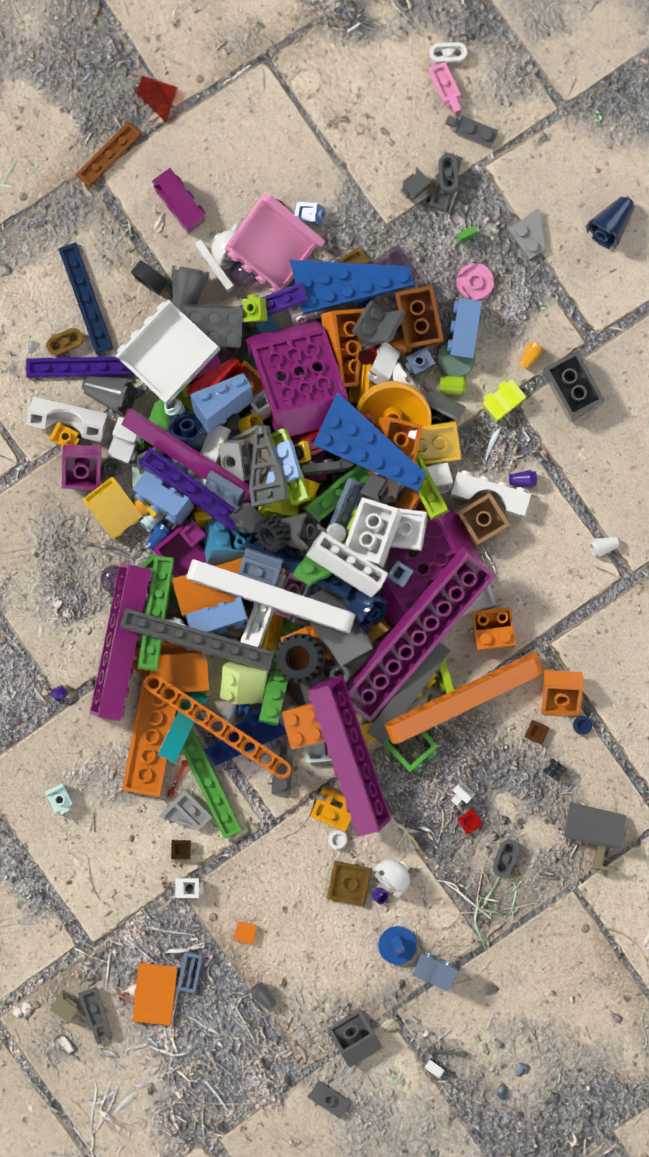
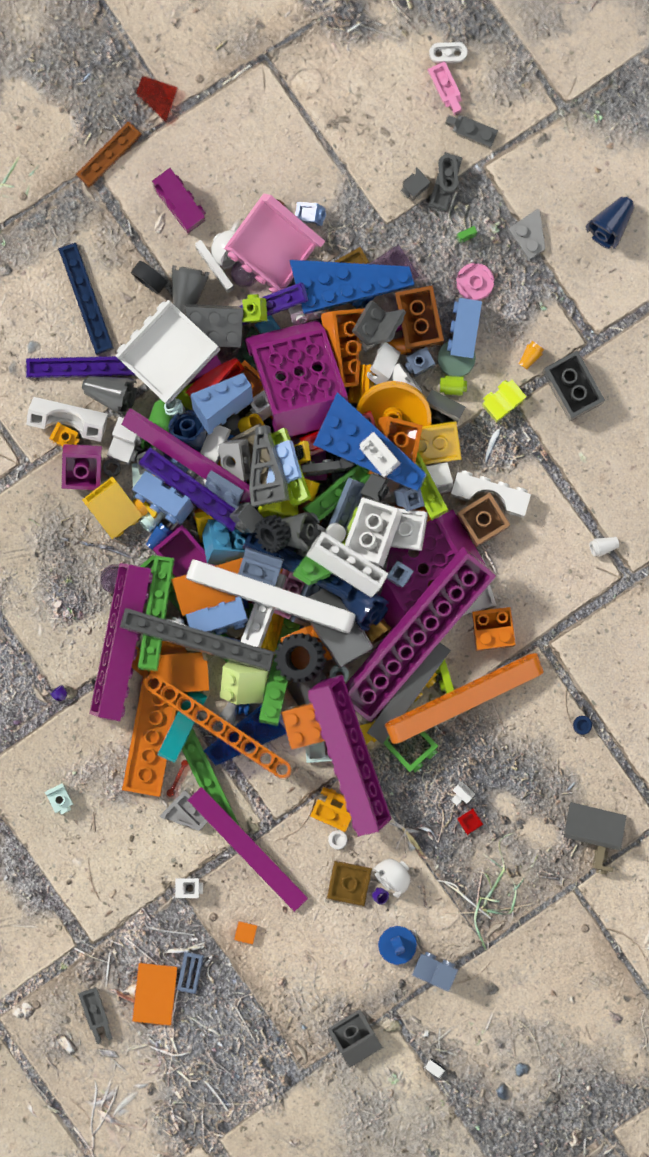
pearl gold plate [46,328,83,356] -> none
dark tan window [50,991,81,1023] -> none
dark brown plate [171,840,191,860] -> none
magenta tile [179,520,207,547] -> none
dark grey cone [250,981,277,1011] -> none
dark grey hinge [271,740,293,795] -> none
dark grey plate [308,1081,351,1119] -> none
red tile [359,347,378,365] -> none
dark grey hinge [427,1046,468,1058] -> none
dark grey plate [492,840,519,877] -> none
dark purple cone [509,469,537,488] -> none
reddish brown tile [524,720,550,745] -> none
orange slope [541,670,583,716] -> none
black wheel [543,758,567,782] -> none
none -> magenta tile [187,786,308,912]
none -> white hinge [360,432,401,478]
none -> sand blue brick [393,486,424,511]

